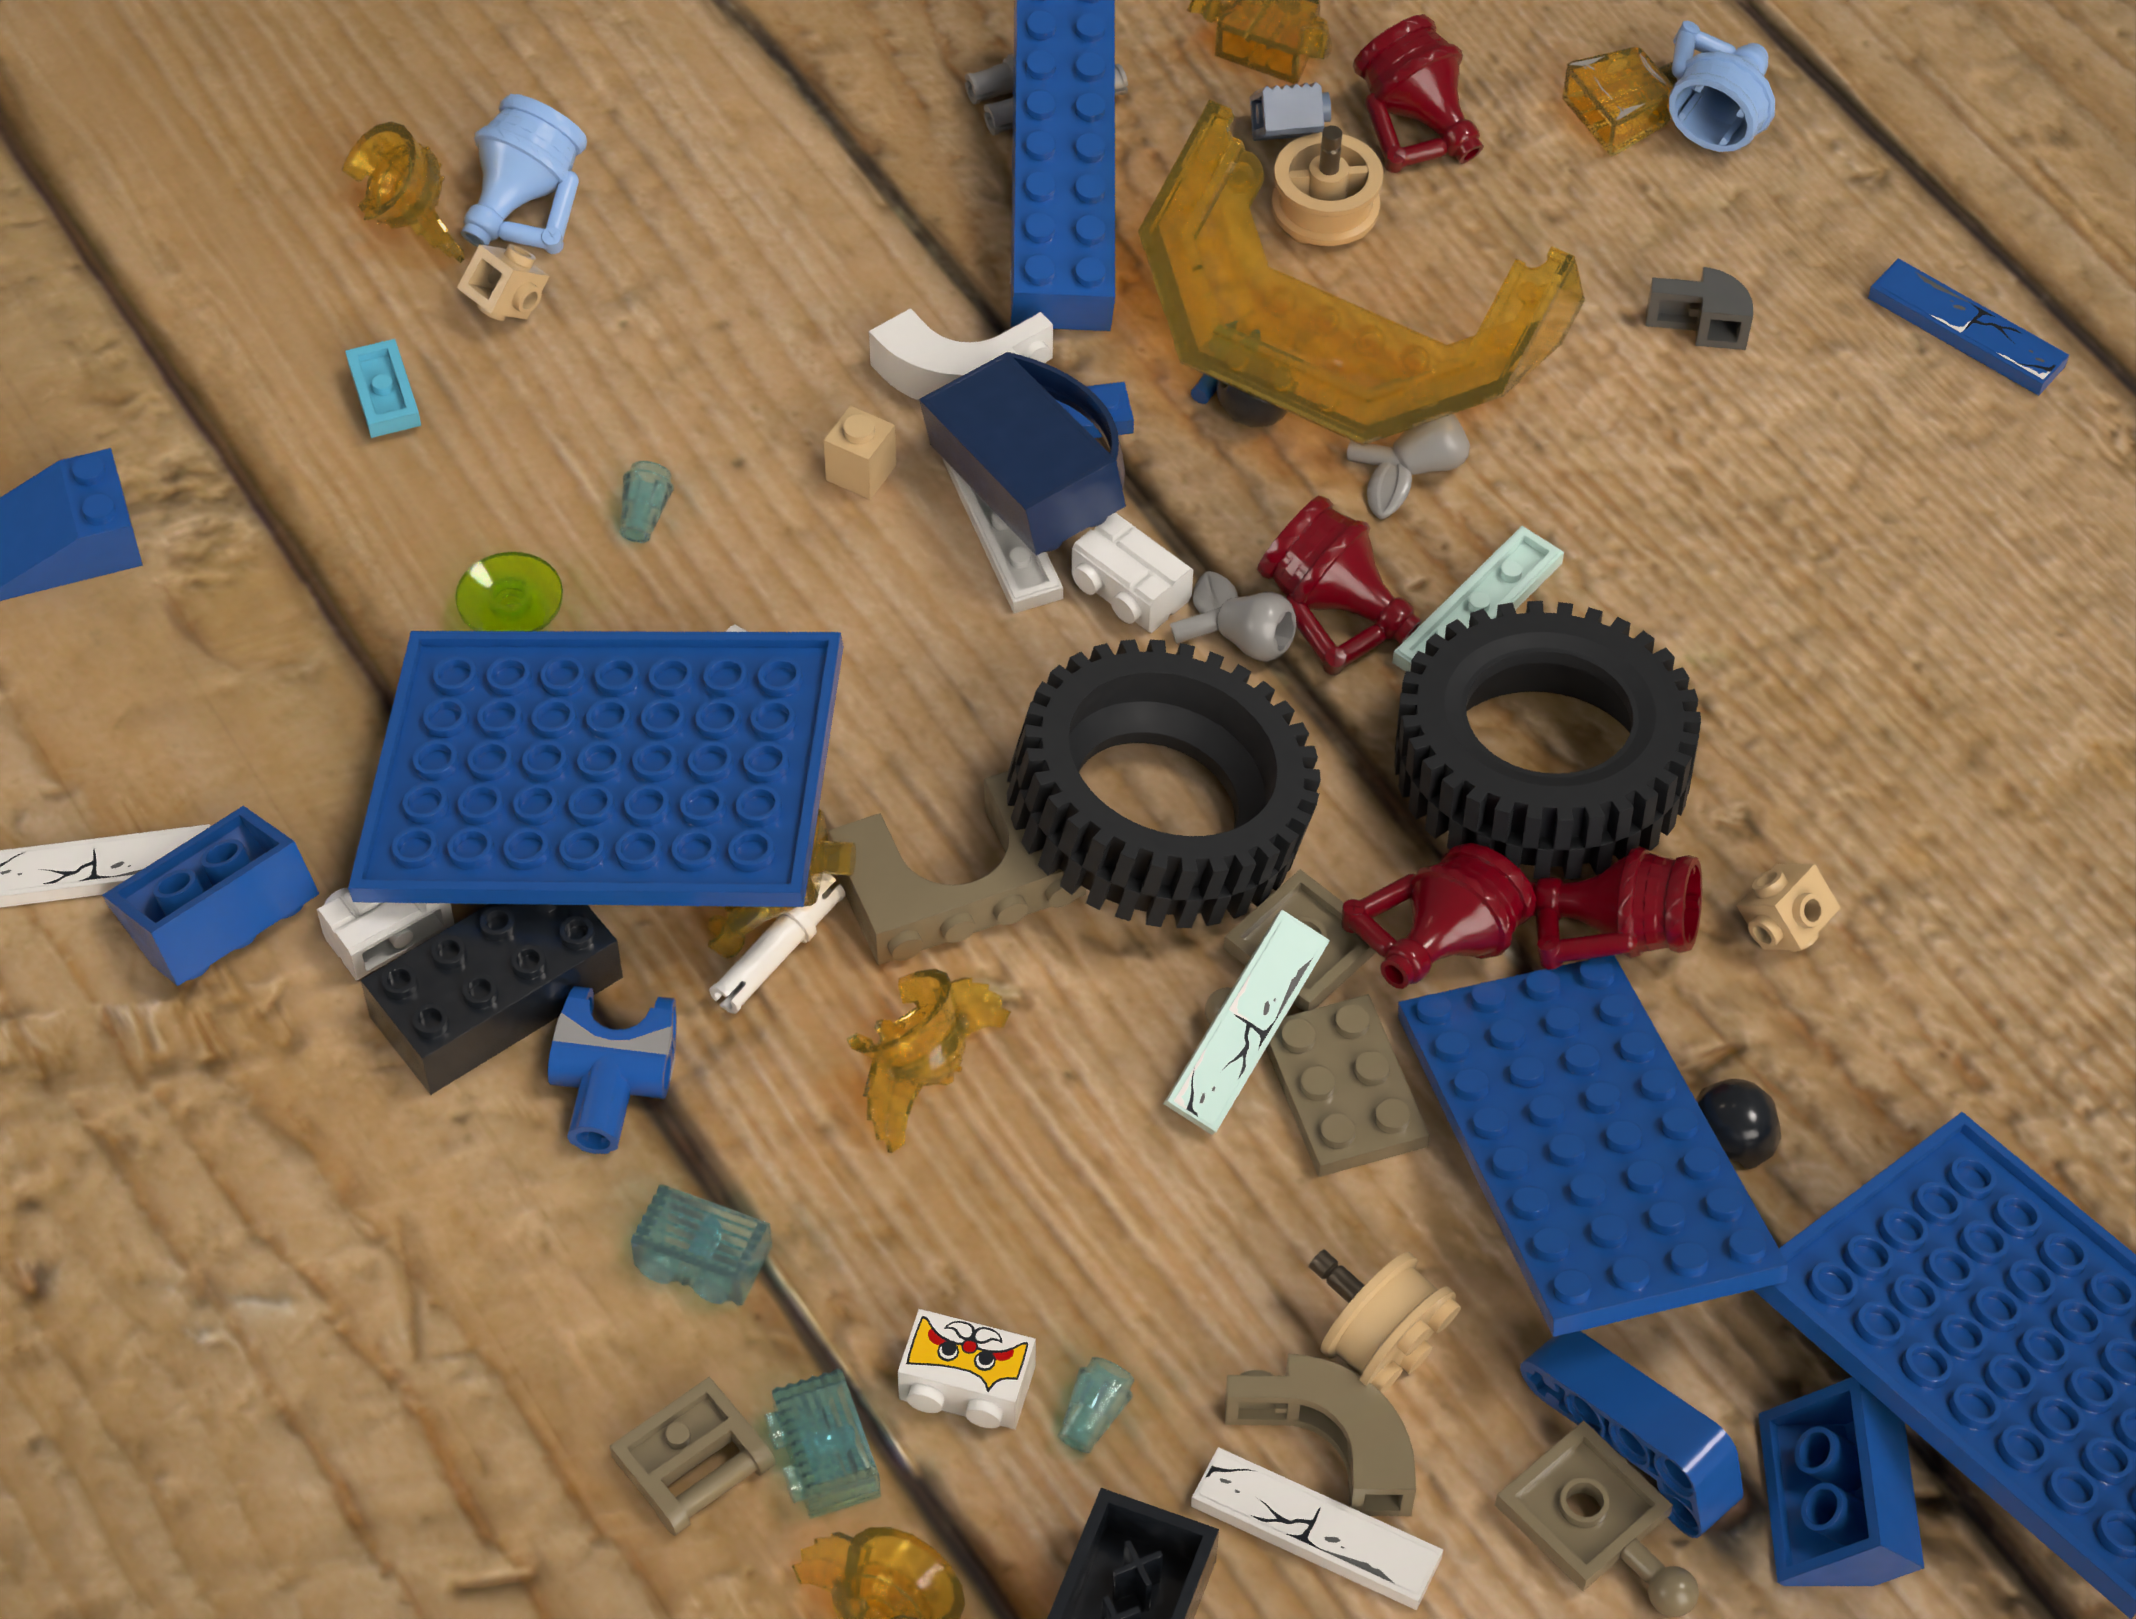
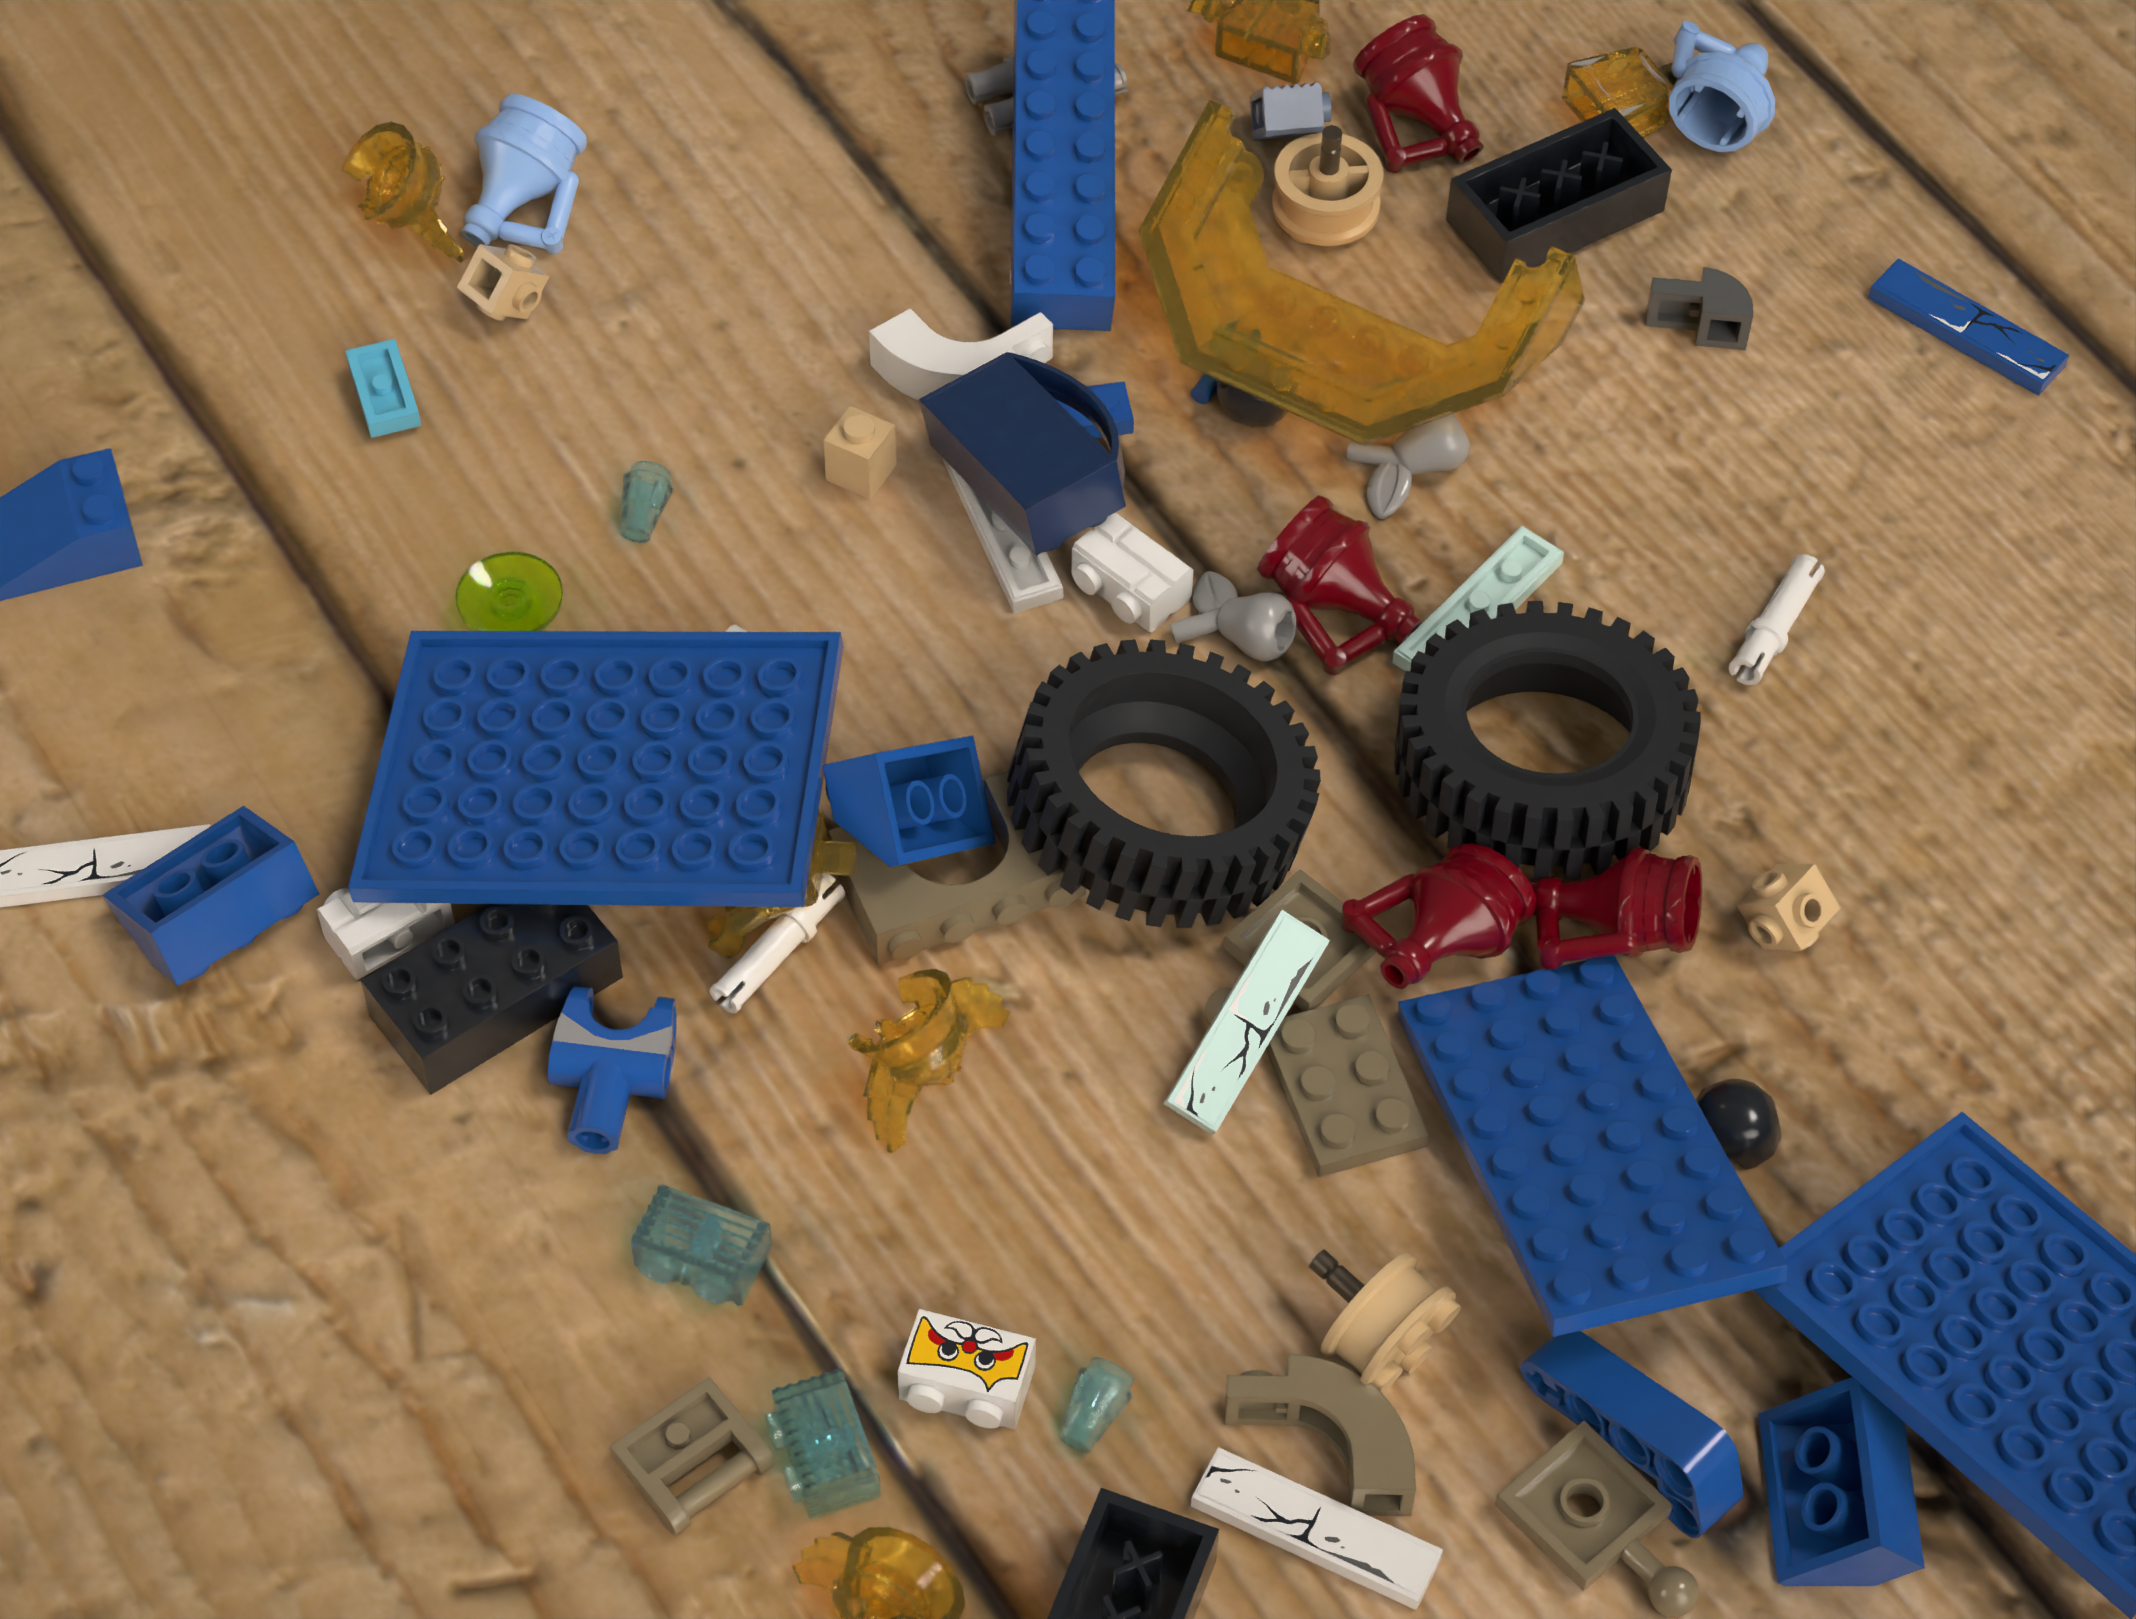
none -> blue slope [822,735,996,867]
none -> black brick [1446,108,1672,284]
none -> white pin [1729,554,1825,686]

